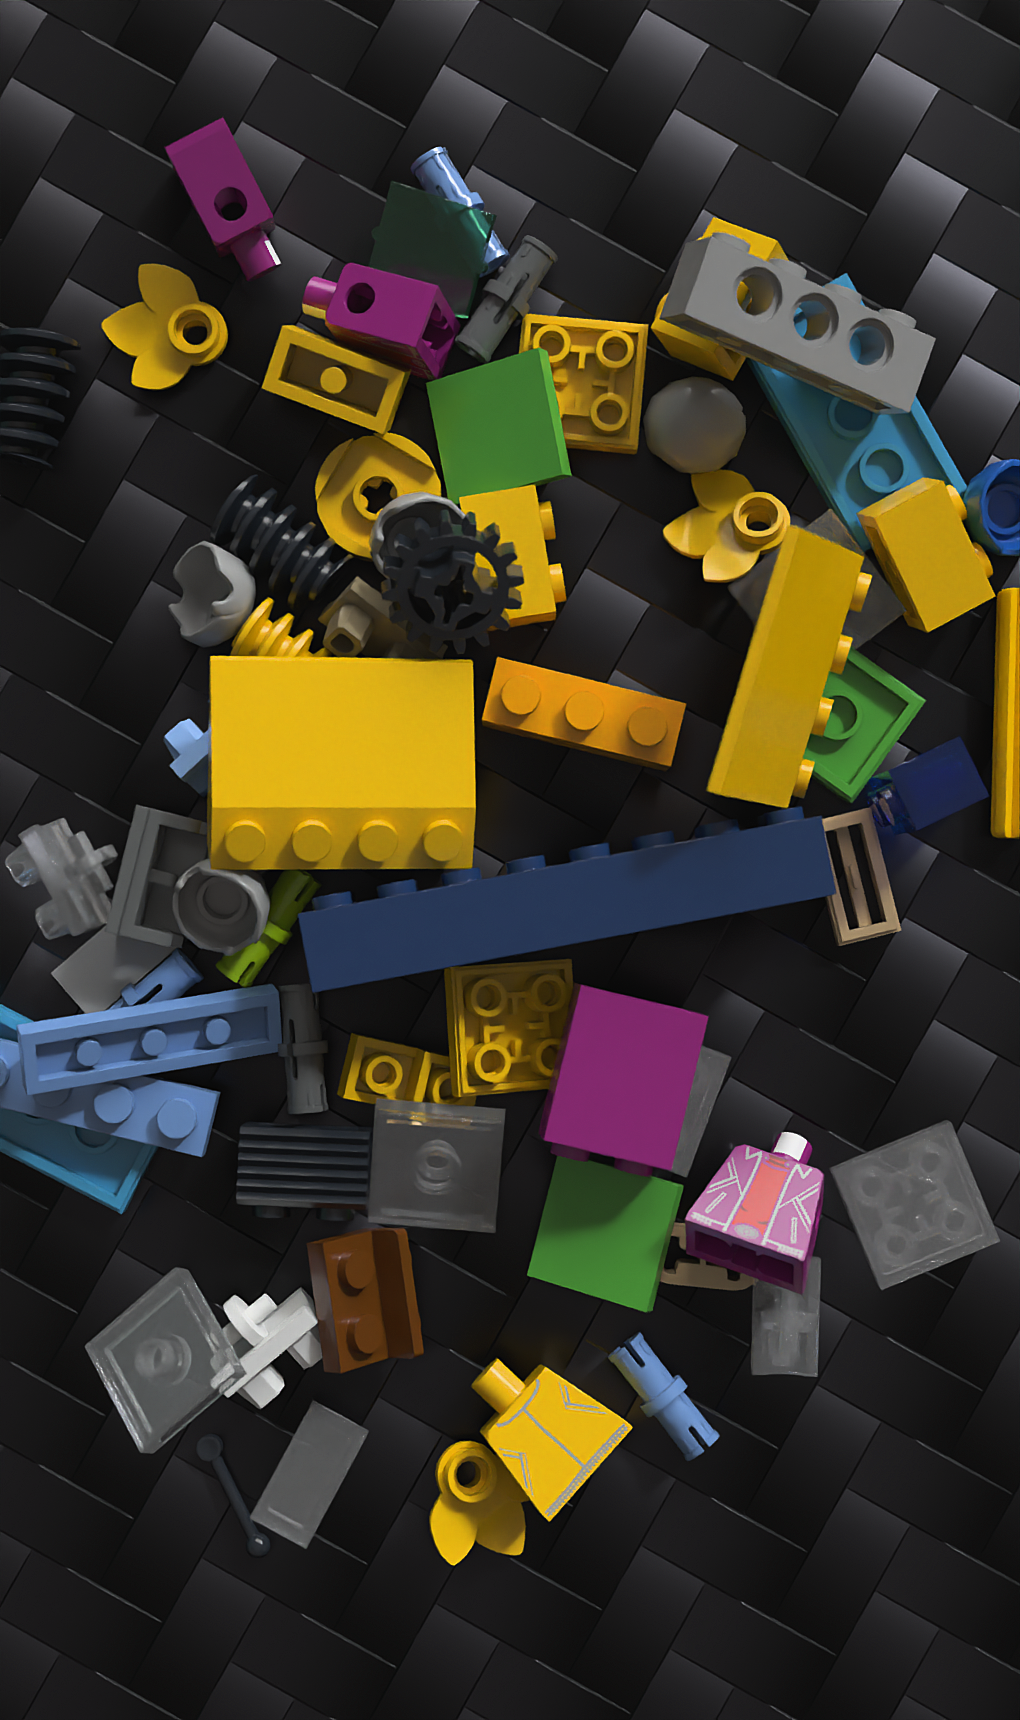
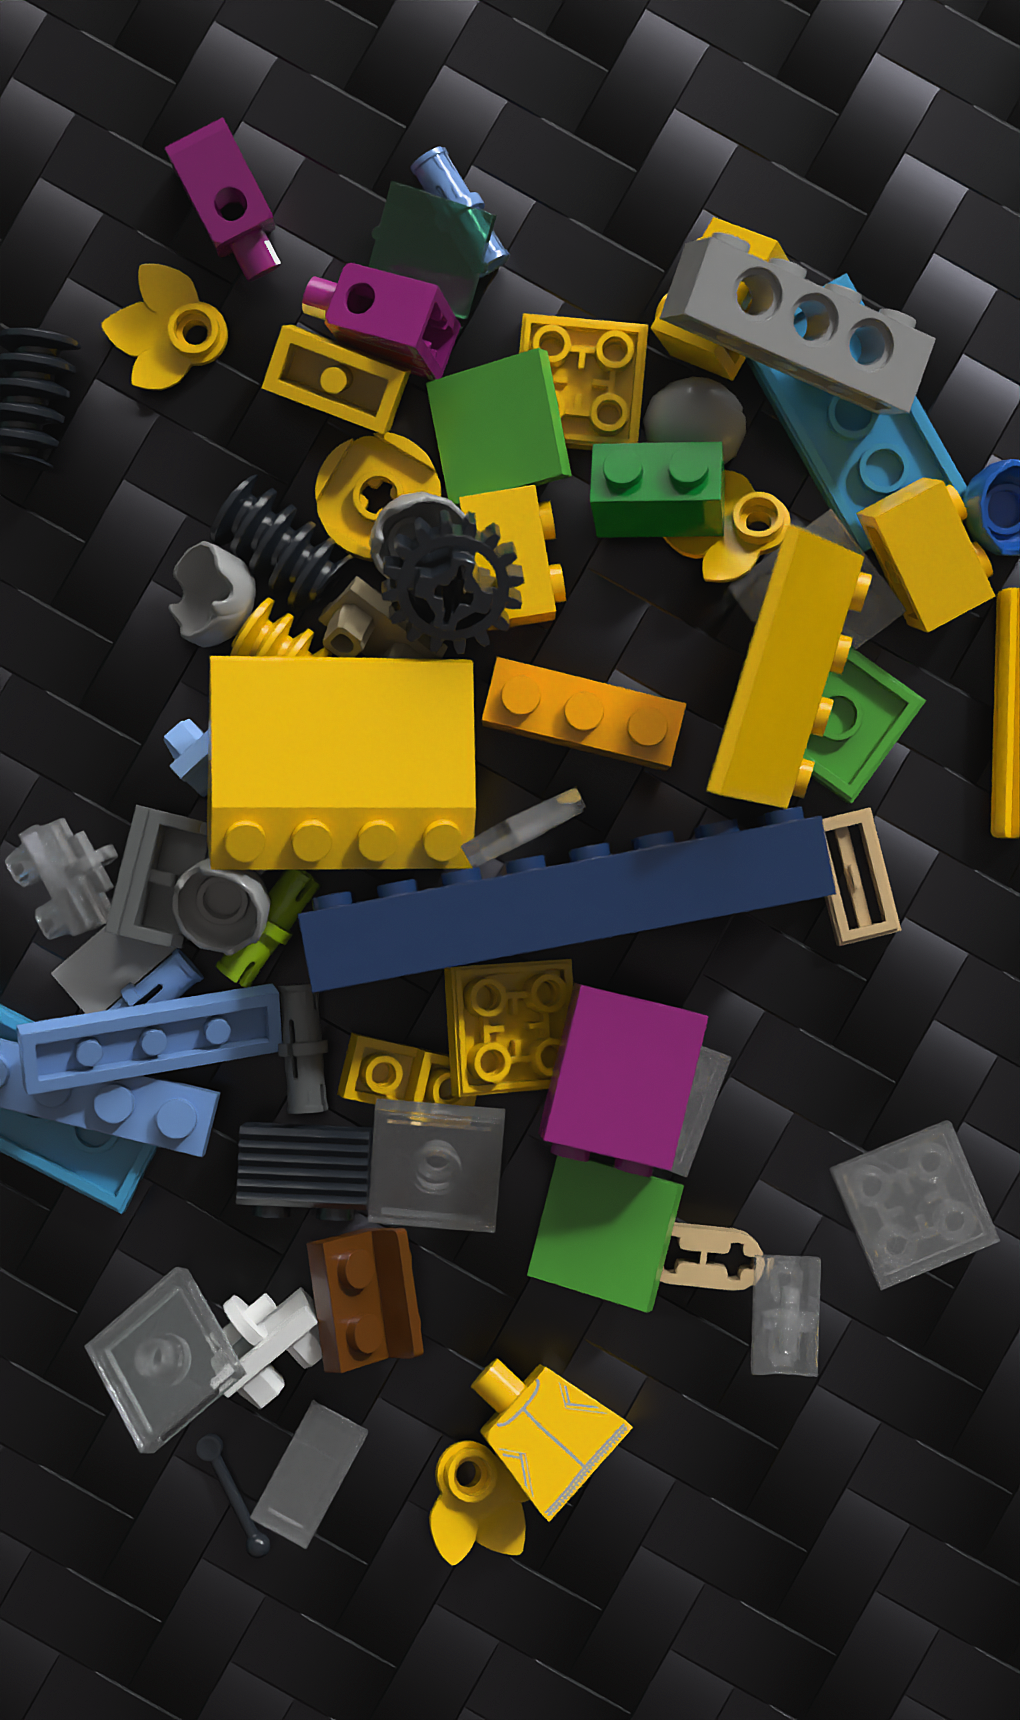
dark grey pin [454,235,558,364] -> none
medium blue pin [608,1332,719,1461] -> none
magenta torso [685,1132,824,1295] -> none
clear blue brick [866,736,989,835] -> none
none -> clear tile [461,787,586,867]
none -> green brick [590,442,725,538]

